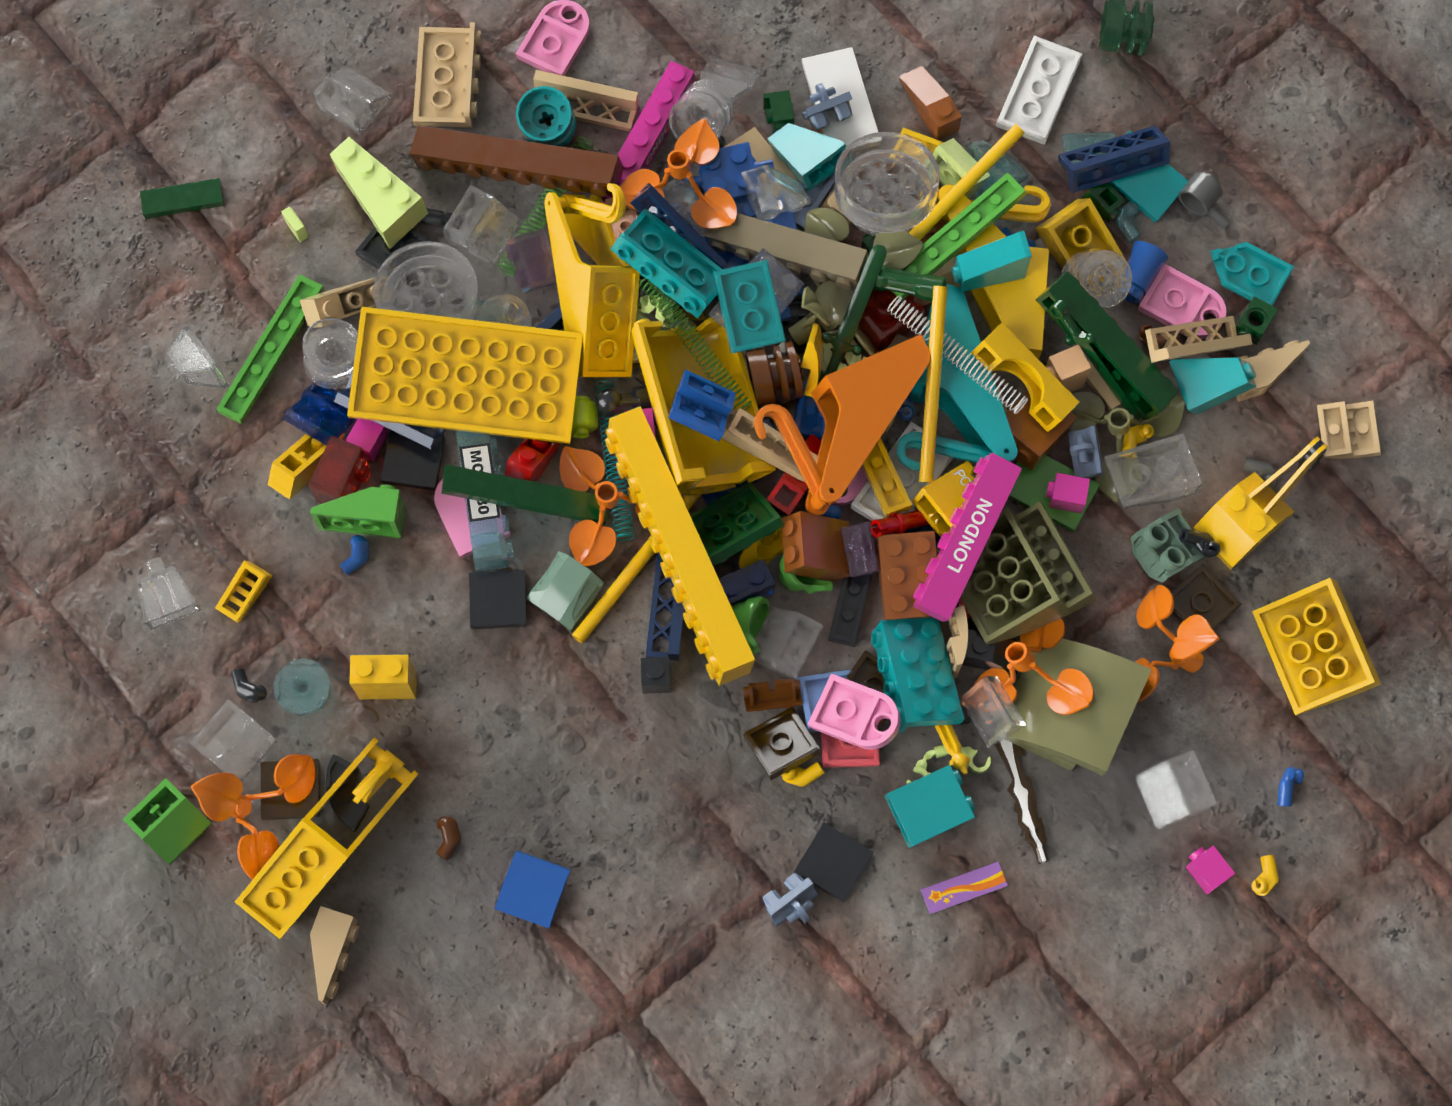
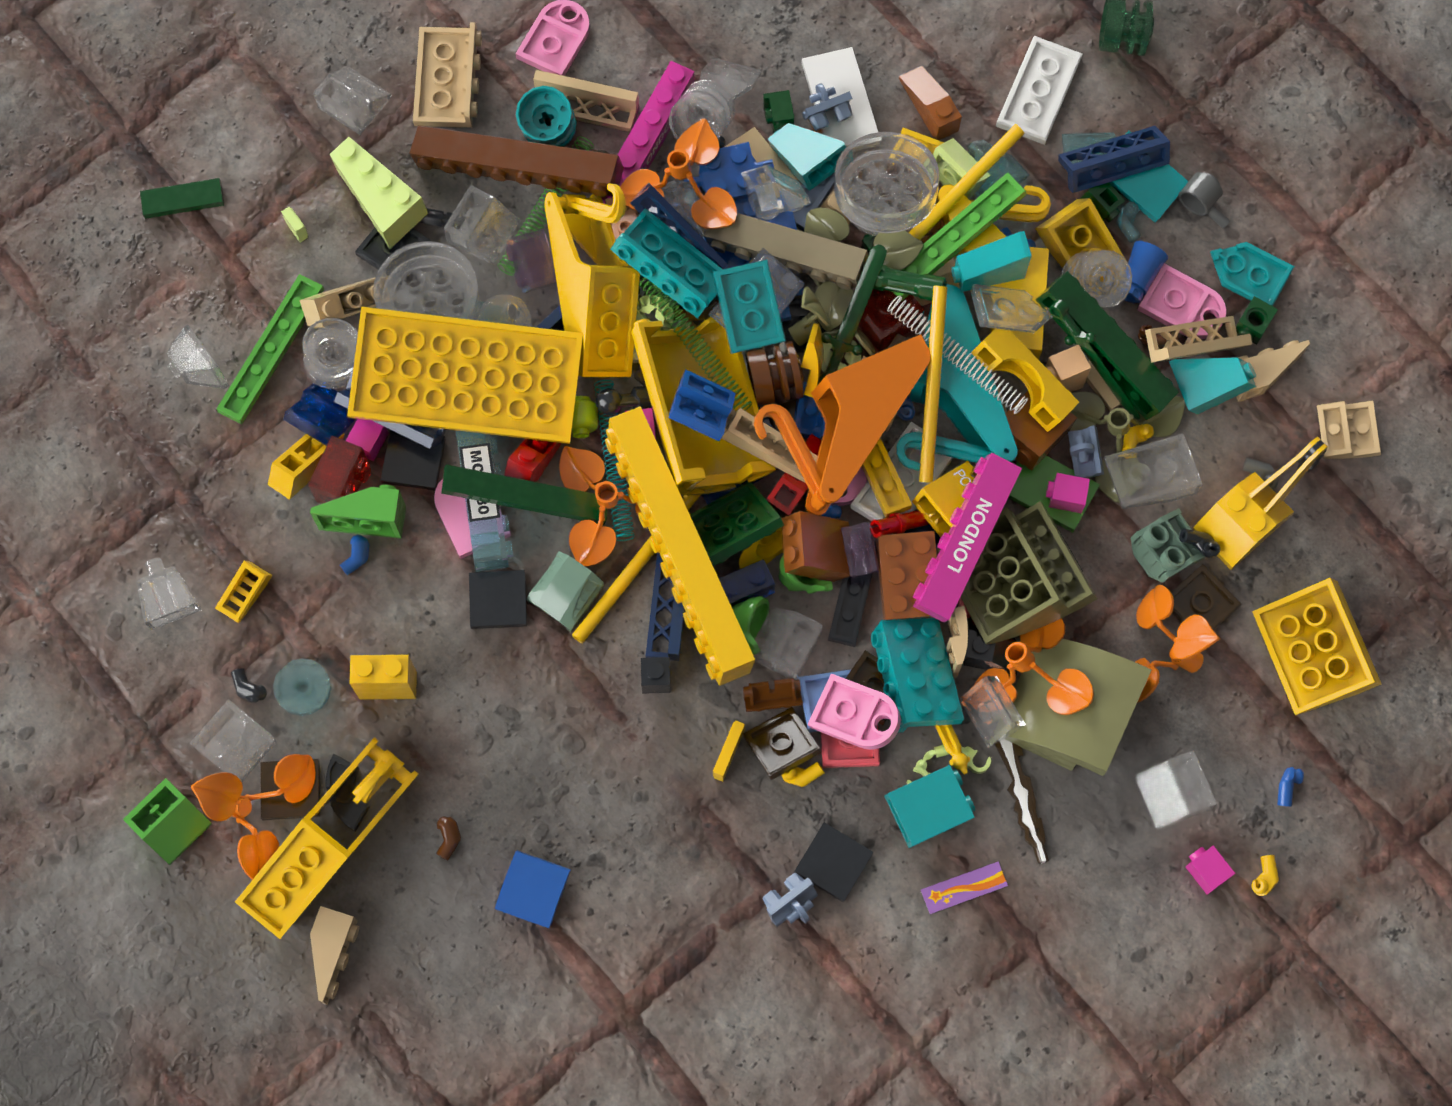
none -> yellow tile [713,721,745,782]
none -> clear tile [971,284,1053,333]

